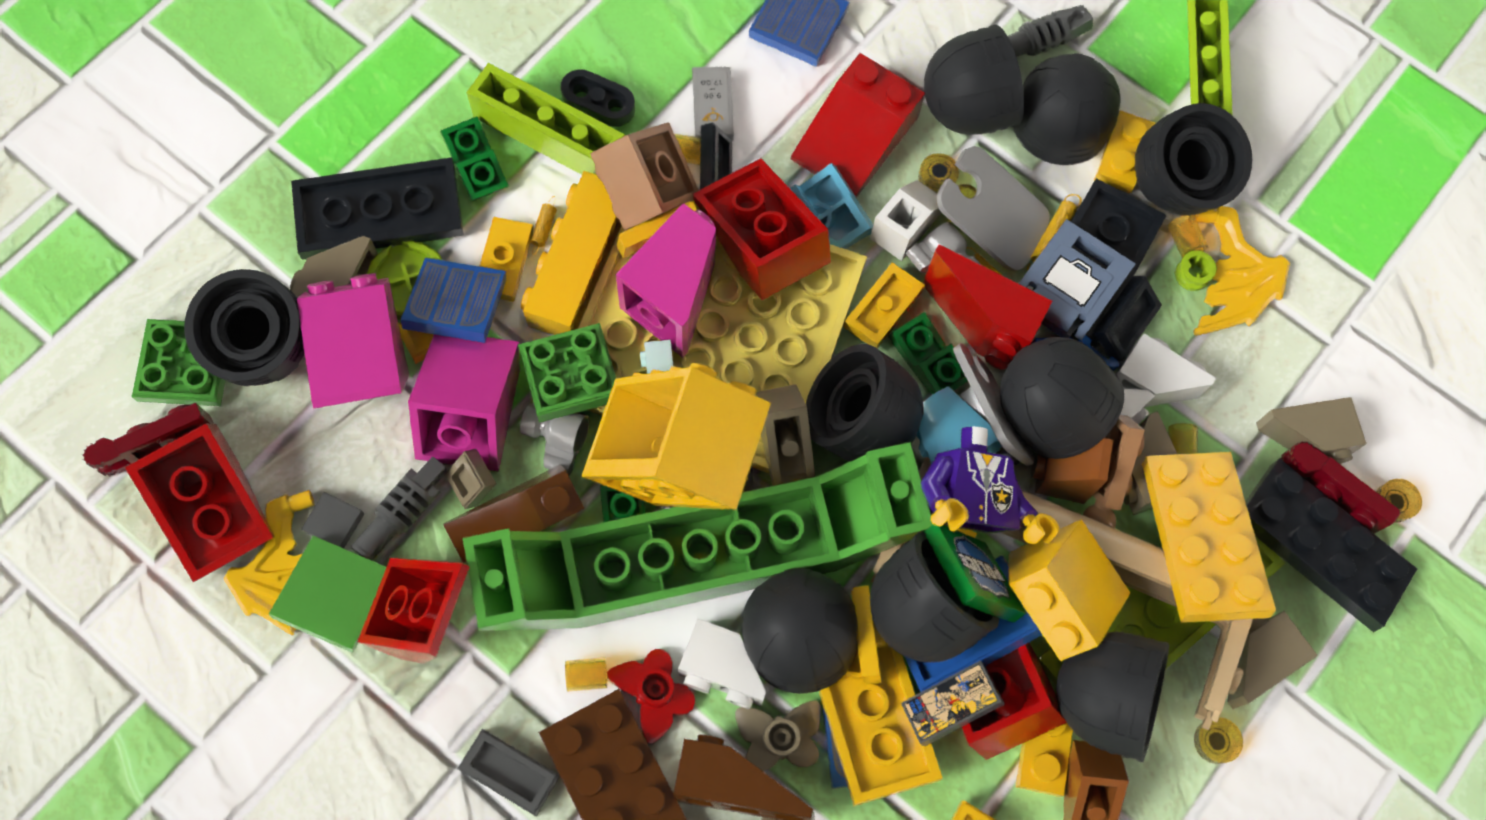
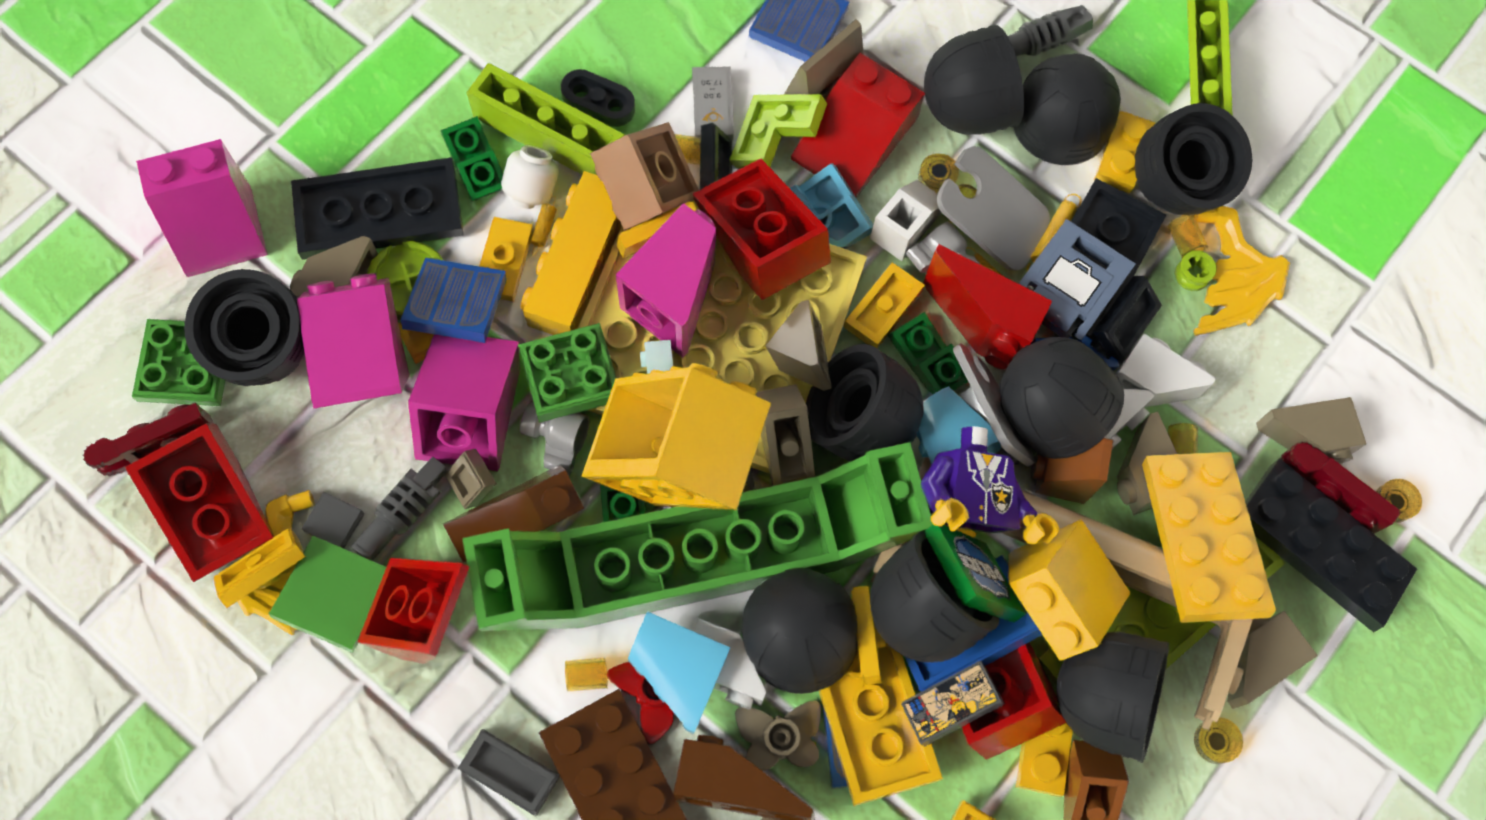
medium nougat plate [1083,415,1145,528] -> none
none -> dark pink slope [136,139,268,277]
none -> yellow plate [213,528,305,608]
none -> white head [501,146,559,209]
none -> medium azure slope [628,611,731,734]
none -> lime plate [729,94,827,169]
none -> dark tan slope [765,300,832,391]
none -> dark tan slope [784,19,864,94]

